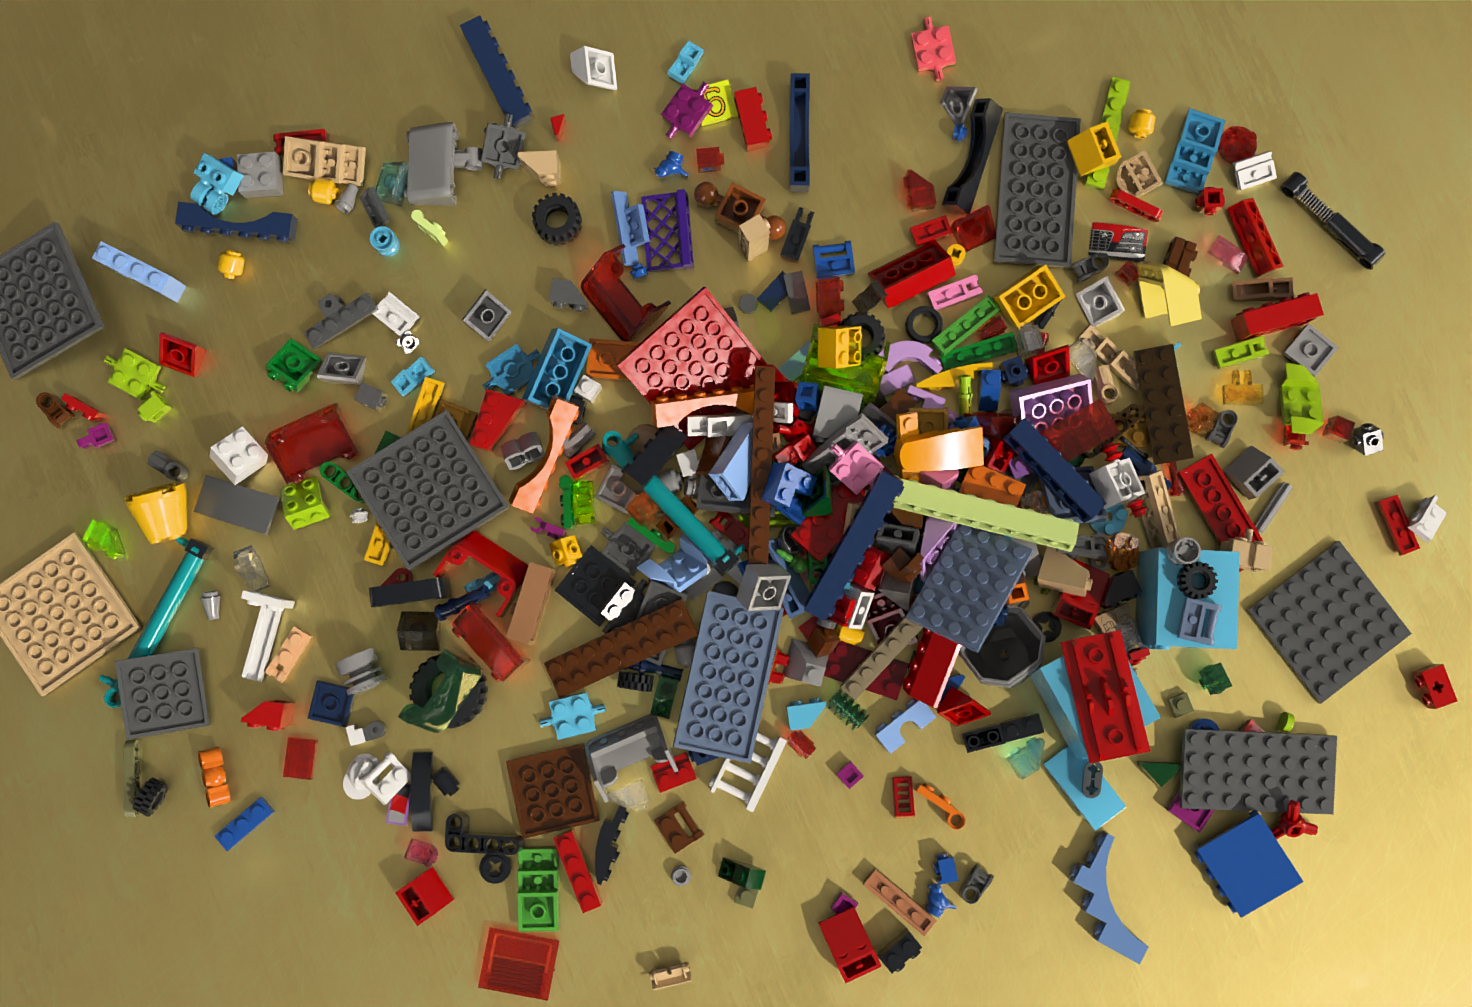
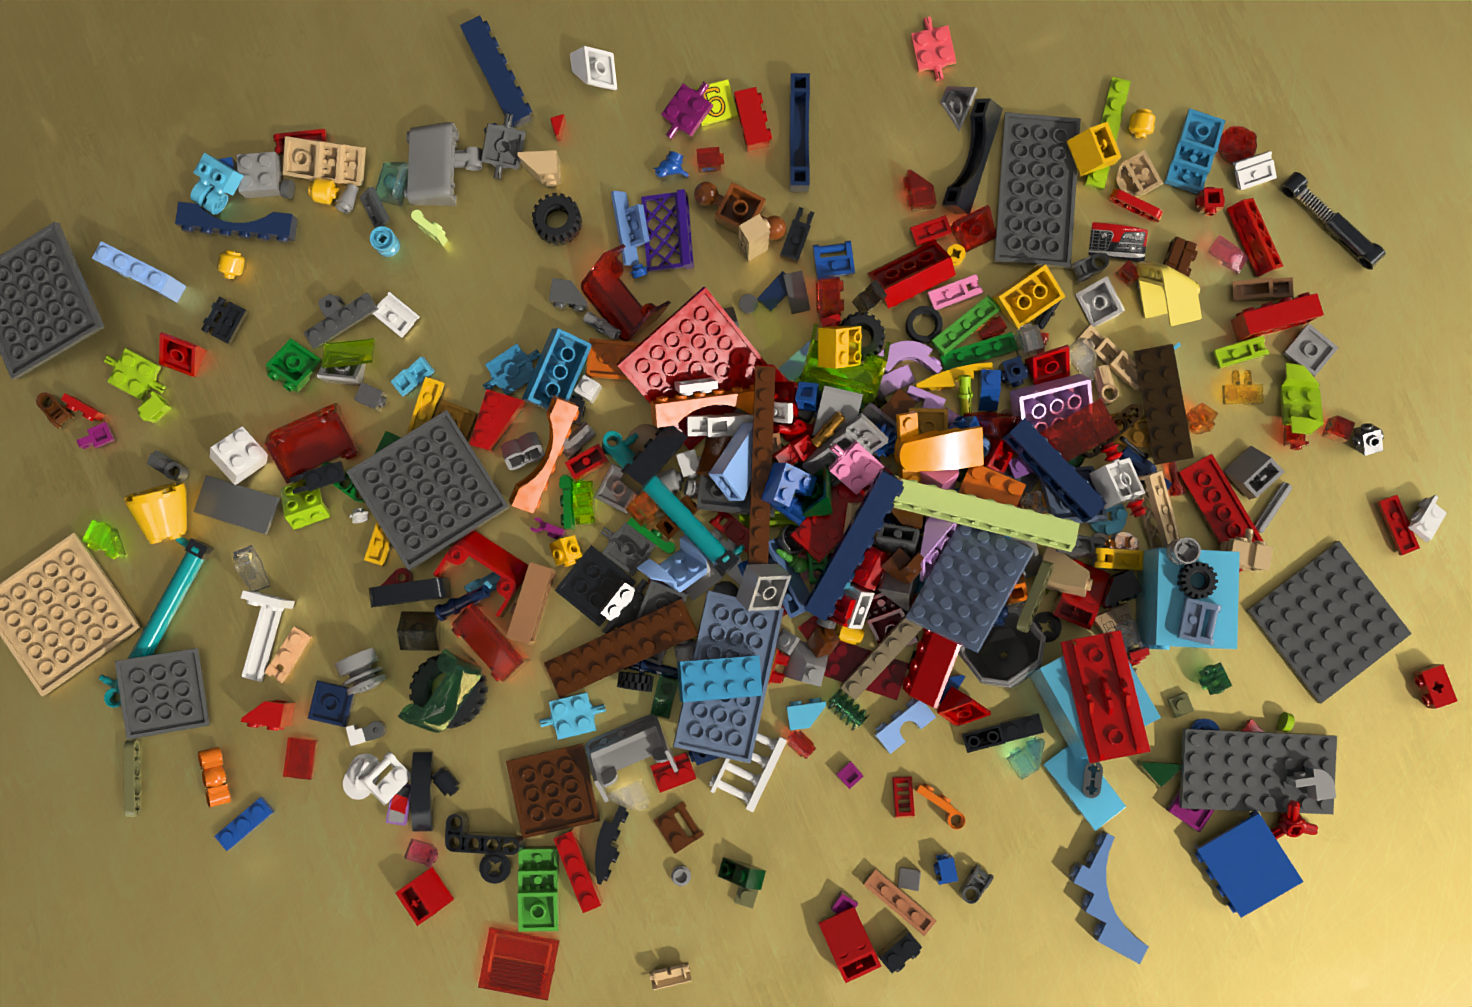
black tyre [133,777,168,817] -> none
light grey cone [200,591,221,620] -> none
plate [396,331,419,354] -> none
flat silver slope [462,289,512,342] -> none
medium azure slope [667,41,704,84] -> none
blue animal [926,883,957,918] -> none
blue plate [953,124,968,142] -> none
dark grey piece [1205,410,1238,448] -> none
none -> black plate [201,296,249,345]
none -> dark grey tile [280,179,295,199]
none -> black hinge [289,461,347,494]
none -> clear neon green piece [321,338,375,368]
none -> light grey pin [583,311,621,340]
none -> white plate [674,377,718,395]
none -> dark azure brick [677,655,763,702]
none -> light grey plate [776,628,800,655]
none -> pearl gold pin [811,411,846,448]
none -> light grey slope [898,867,921,891]
none -> olive beam [1017,560,1054,633]
none -> yellow plate [1095,548,1144,570]
none -> light grey brick [1287,766,1336,801]

